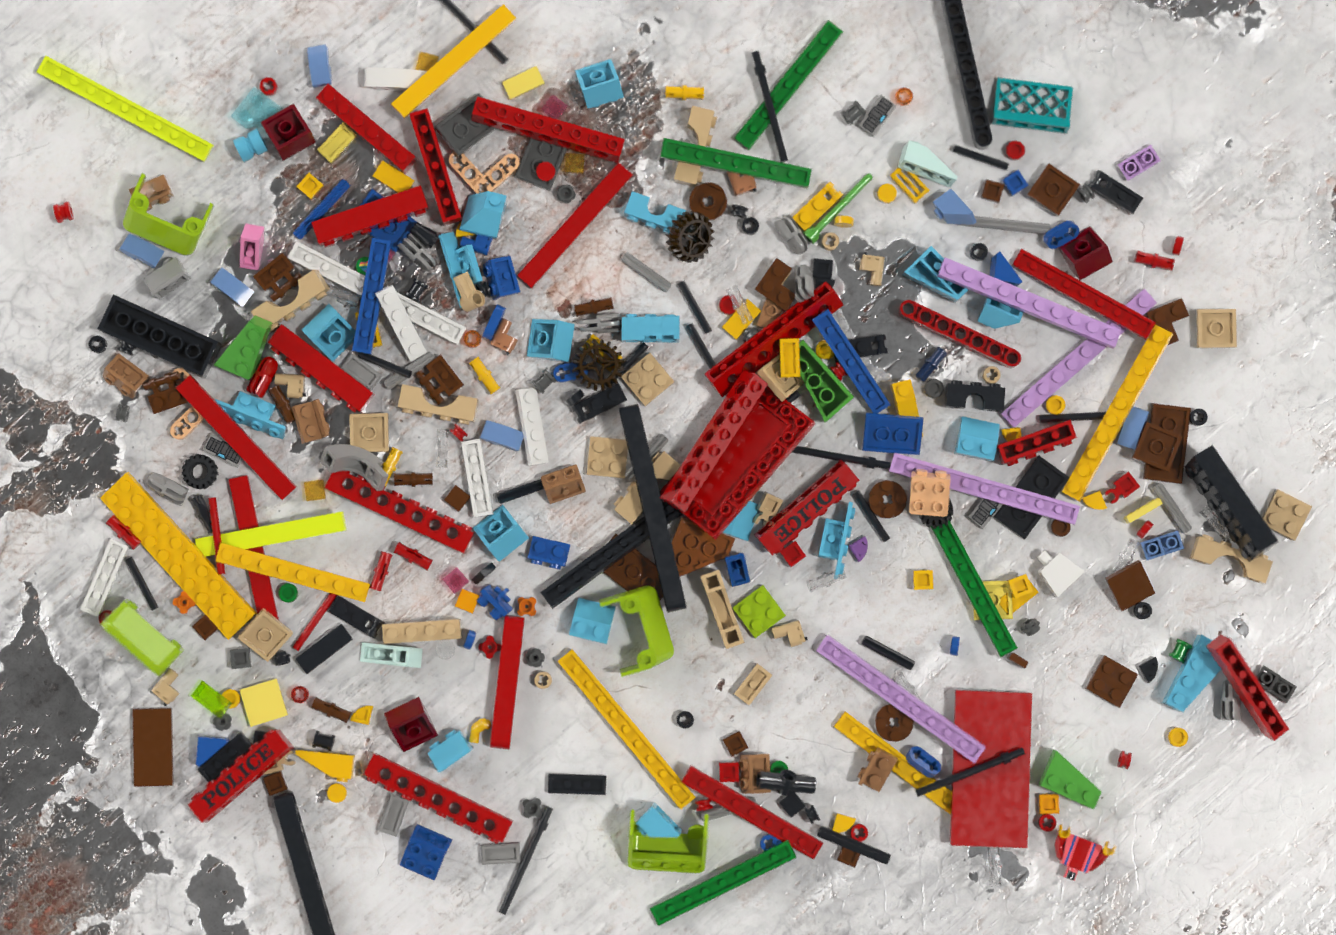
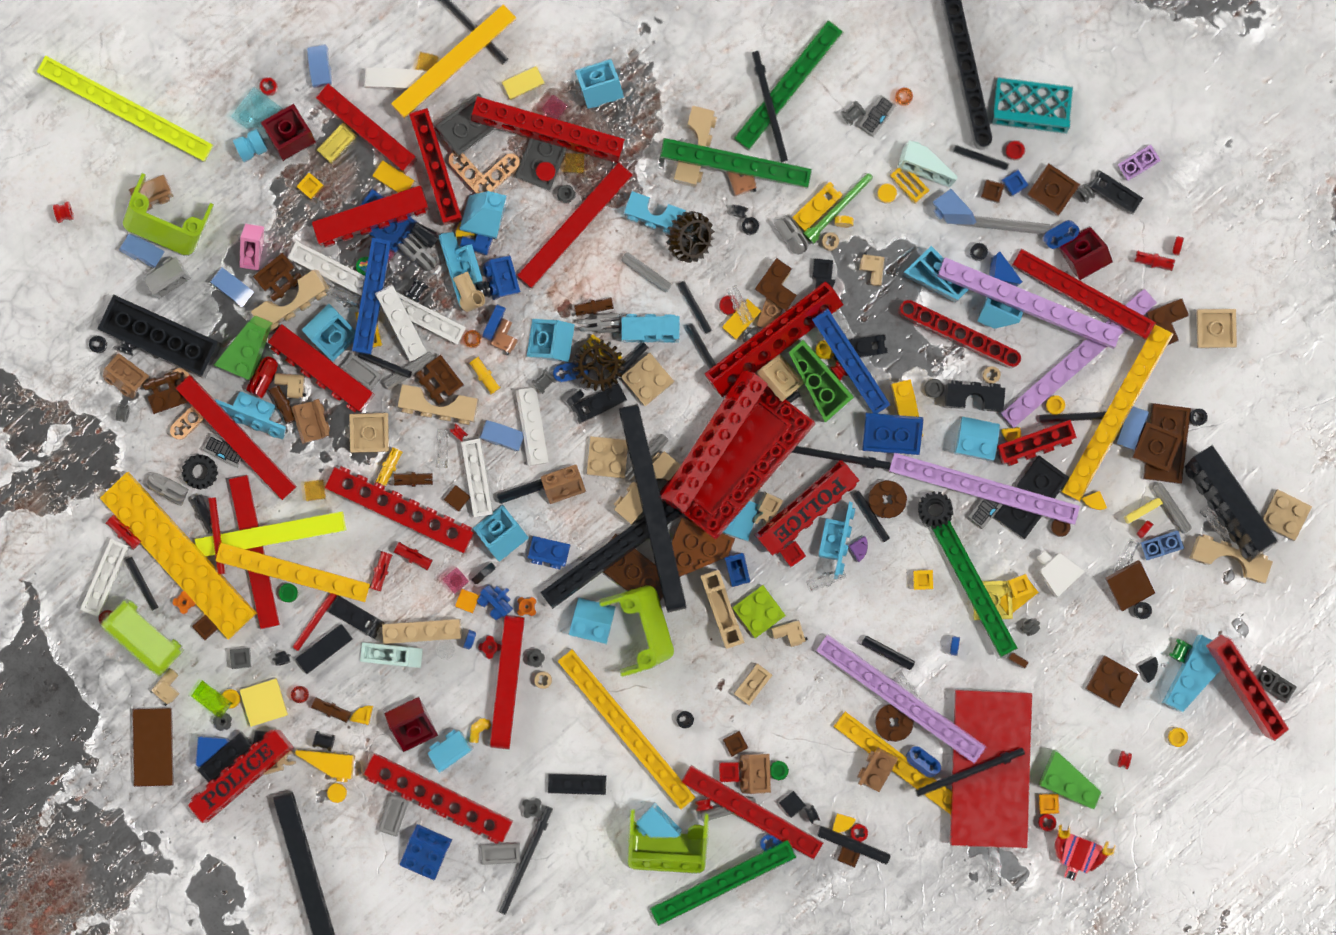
tan plate [238,608,293,662] -> none
reddish brown tile [263,771,288,796] -> none
blue axle [293,179,350,240] -> none
light grey arch [320,444,389,491] -> none
yellow pin [665,85,704,100] -> none
reddish brown plate [689,182,727,221] -> none
black piece [756,770,816,796] -> none
yellow tile [780,338,801,378] -> none
light grey arm [795,265,814,302] -> none
light nougat bracket [909,469,951,517] -> none
dark blue axle [916,347,947,382] -> none
red plate [1104,471,1140,504] -> none
light grey arm [1221,679,1241,721] -> none

